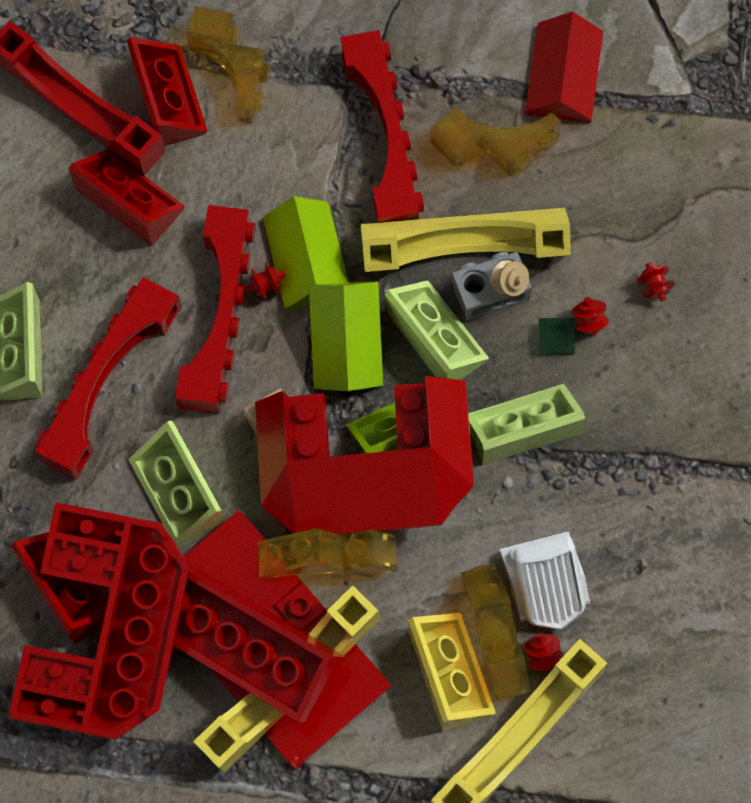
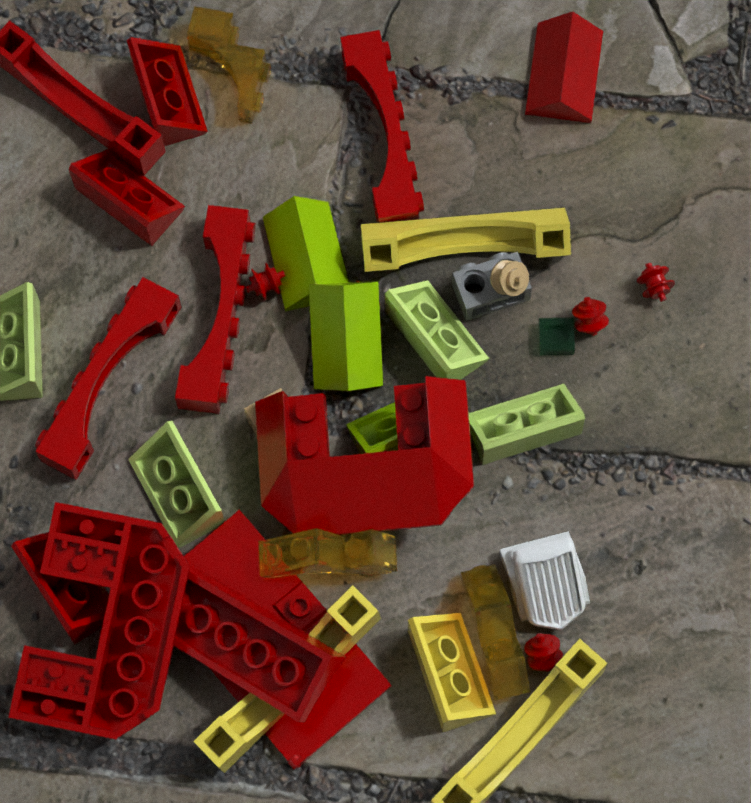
clear yellow arch [431,108,561,177] -> none

